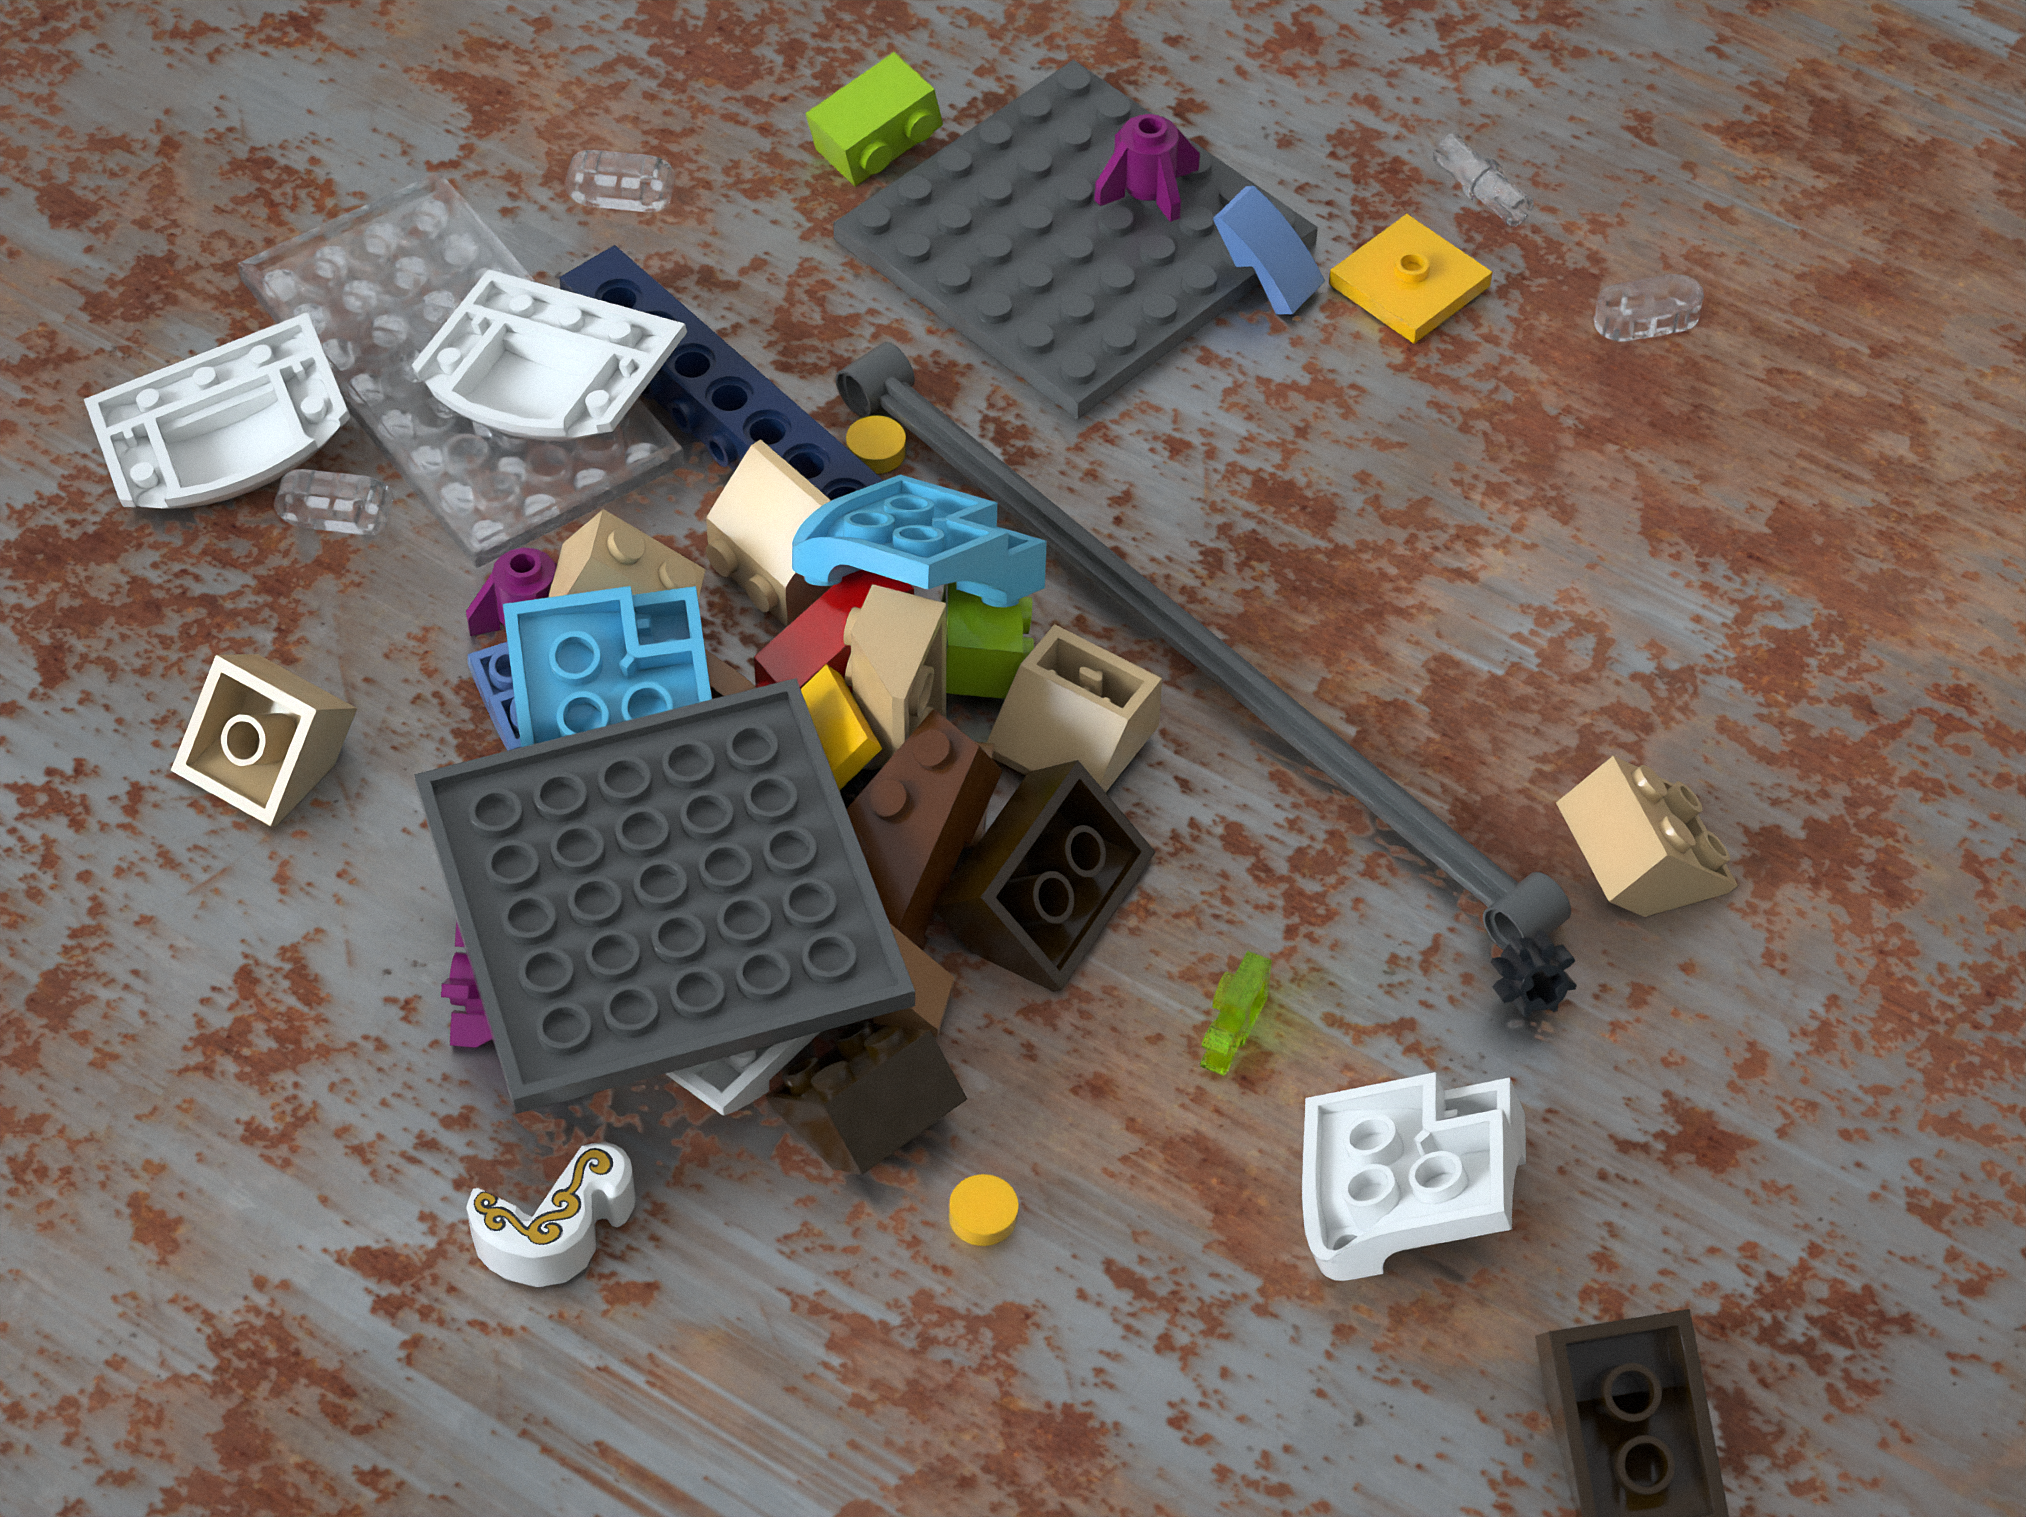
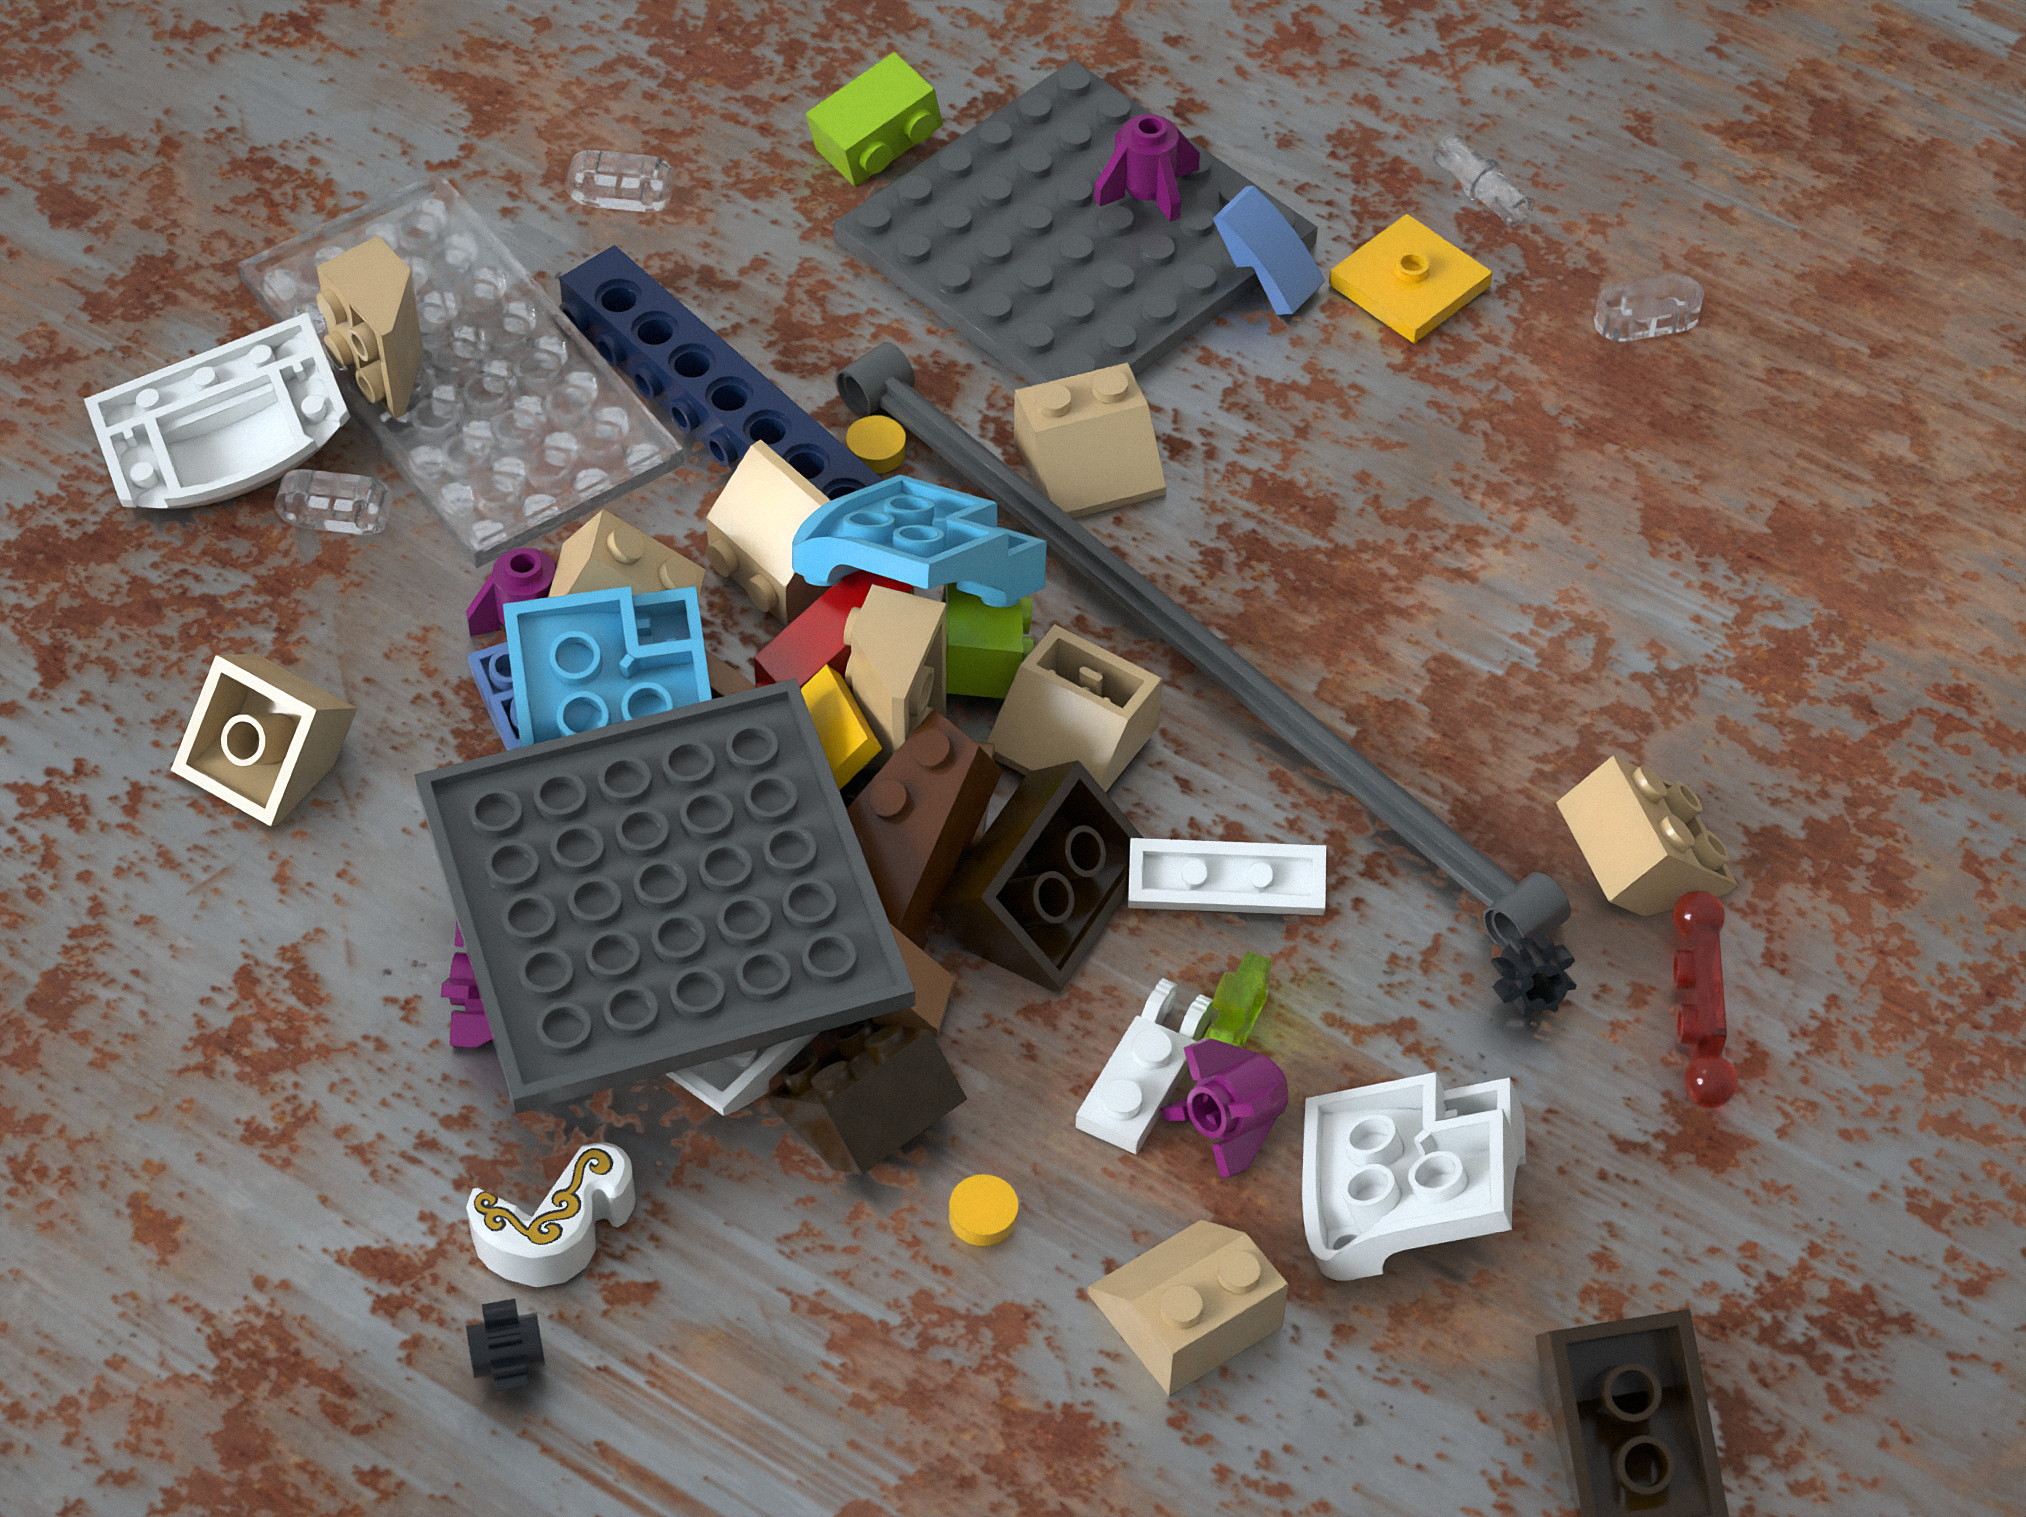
white slope [412,269,687,441] -> none
none -> tan slope [316,235,423,419]
none -> black gear [466,1299,545,1392]
none -> tan slope [1014,363,1167,519]
none -> white hinge [1075,978,1215,1154]
none -> tan slope [1088,1220,1288,1396]
none -> white plate [1128,838,1326,915]
none -> magenta brick [1160,1038,1288,1178]
none -> clear red plate [1672,890,1738,1108]

